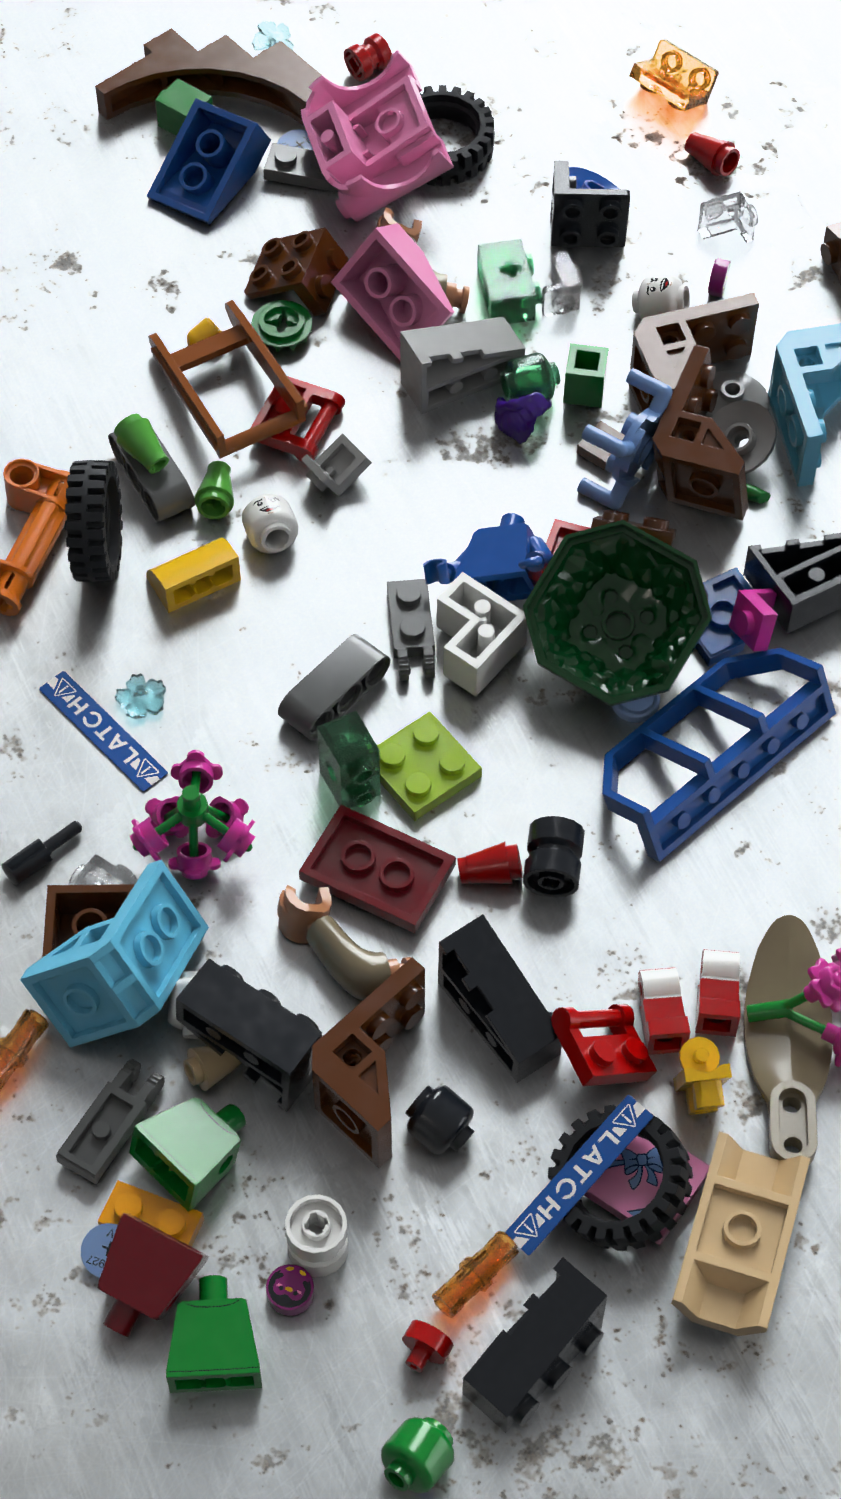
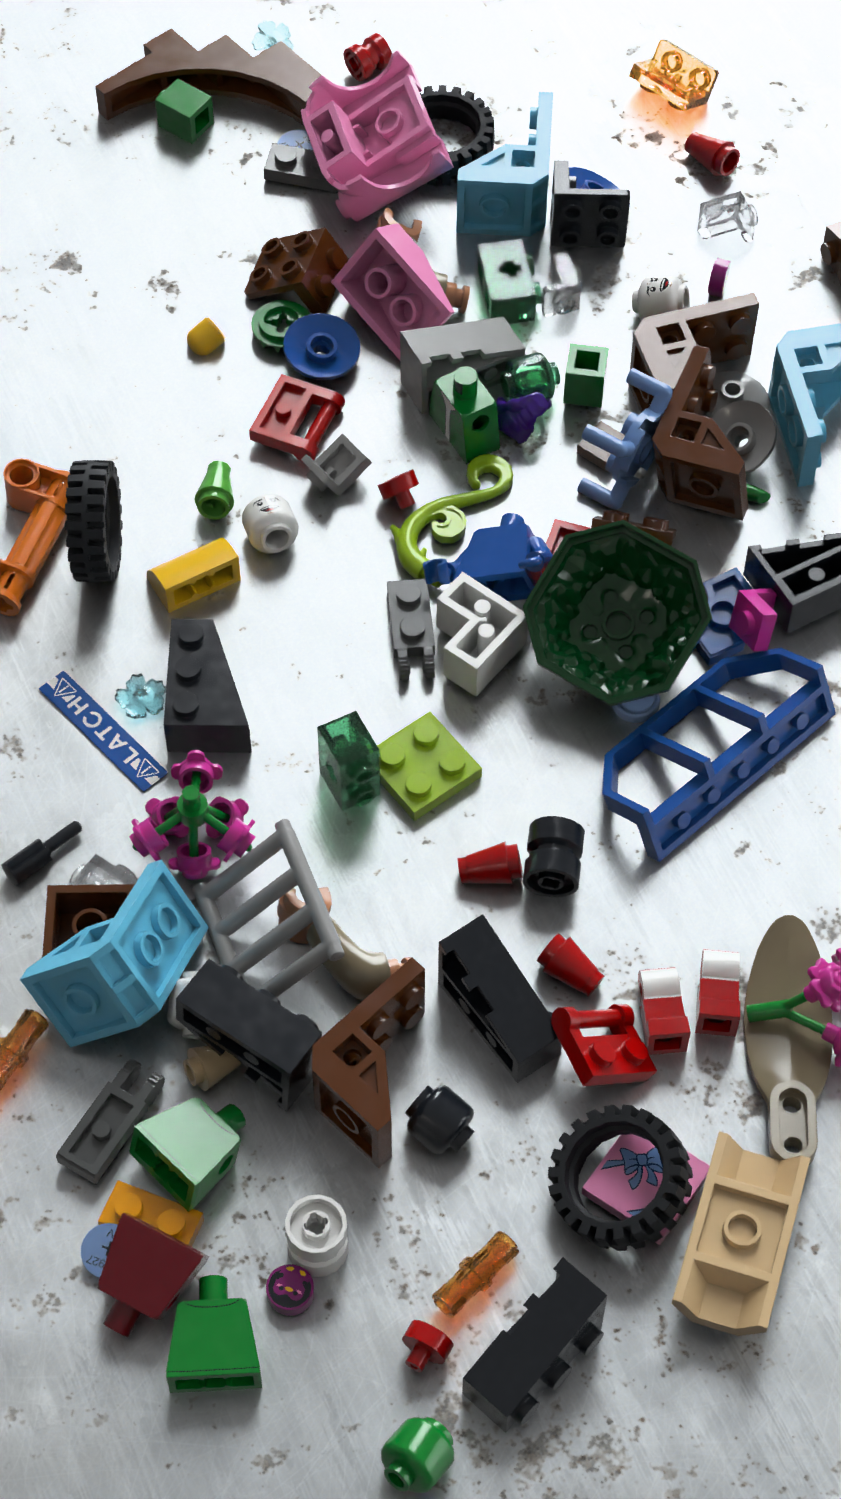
dark grey beam [108,429,195,522] -> none
bright green cone [114,413,169,474] -> none
blue slope [147,98,271,225] -> none
dark orange piece [148,300,308,459] -> none
dark grey beam [278,634,391,740] -> none
dark red plate [299,805,456,933] -> none
blue sticker [505,1095,653,1256] -> none
yellow hips [673,1037,732,1115] -> none
none -> black wedge [163,619,252,753]
none -> light grey bar [192,819,345,997]
none -> blue dish [283,313,361,380]
none -> red tile [377,469,420,510]
none -> lime plant [390,454,514,588]
none -> green torso [429,366,500,464]
none -> medium azure bracket [456,92,554,237]
none -> red cone [537,933,605,997]

